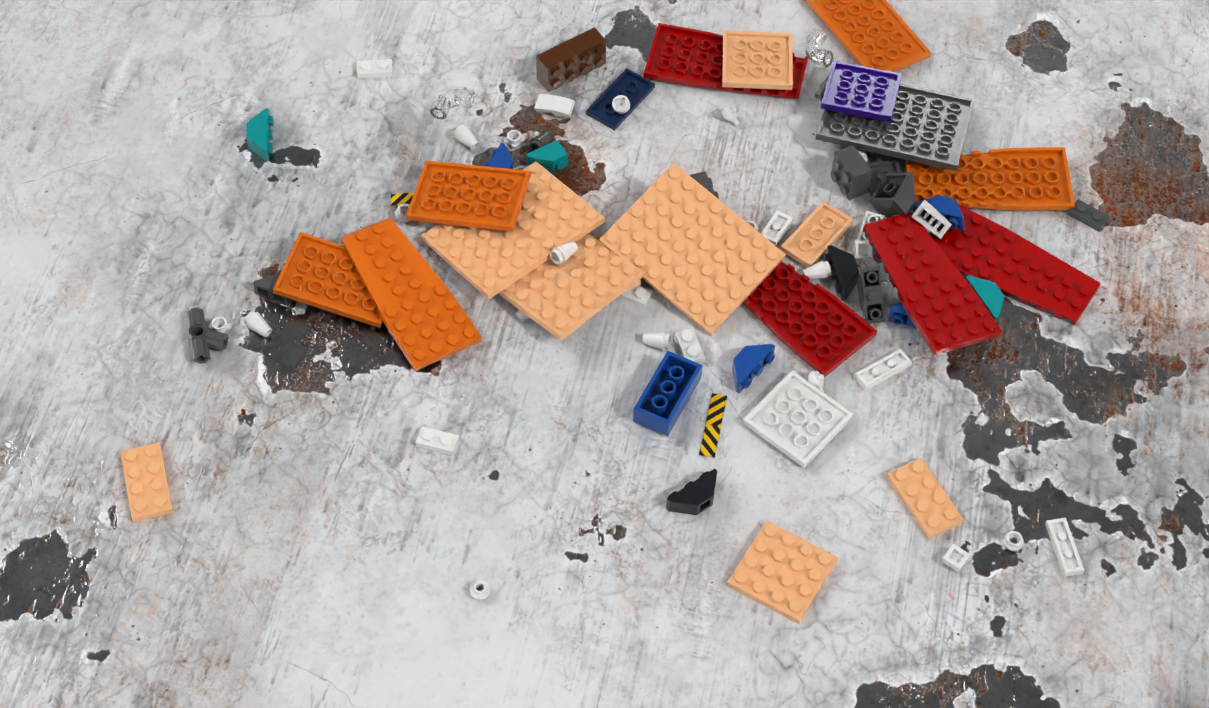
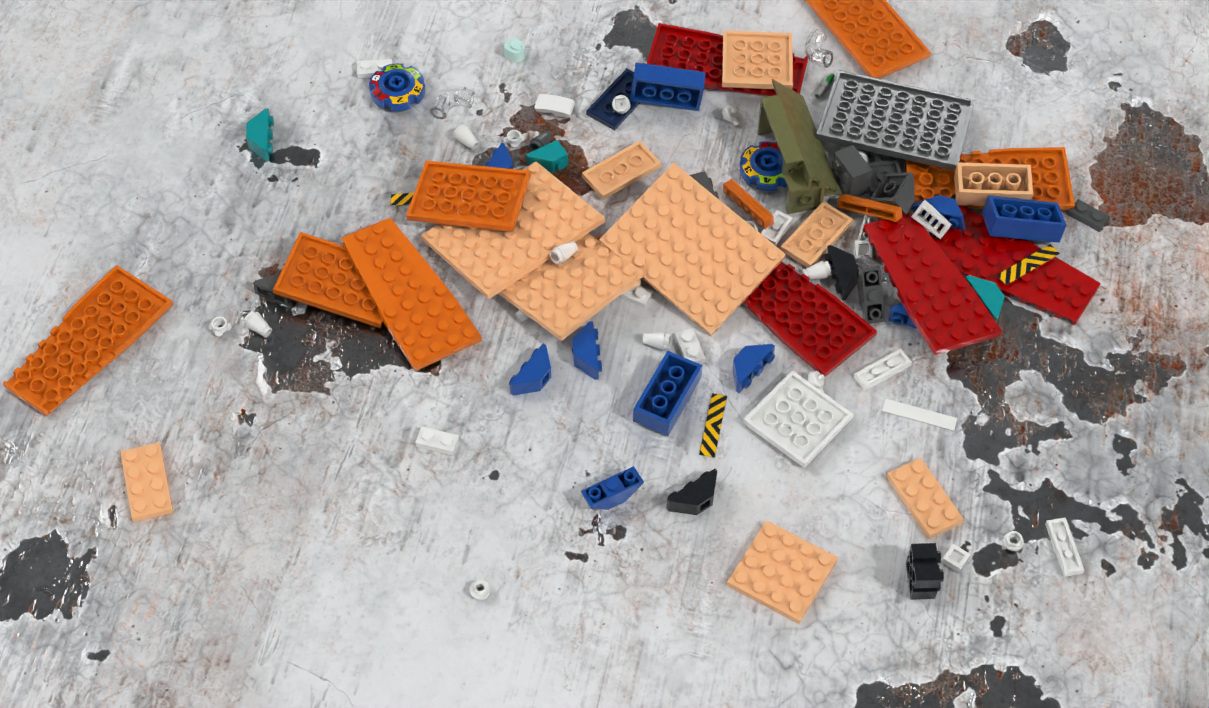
dark grey piece [187,307,229,364] -> none
white tile [395,203,410,223] -> none
reddish brown brick [536,27,606,92] -> none
plate [821,60,902,122] -> none
none -> orange wing [3,265,173,416]
none -> blue piece [369,63,425,111]
none -> light aqua plate [504,38,525,63]
none -> blue slope [509,343,551,396]
none -> blue slope [572,321,602,380]
none -> blue slope [581,466,644,510]
none -> light nougat plate [582,141,661,200]
none -> blue brick [630,62,706,111]
none -> orange piece [723,179,774,229]
none -> blue piece [739,141,787,192]
none -> olive panel [757,79,841,214]
none -> orange piece [838,194,902,222]
none -> white sticker [882,399,957,431]
none -> black brick [906,543,944,600]
none -> light nougat brick [954,163,1033,206]
none -> blue brick [982,196,1067,243]
none -> sticker [997,244,1060,285]

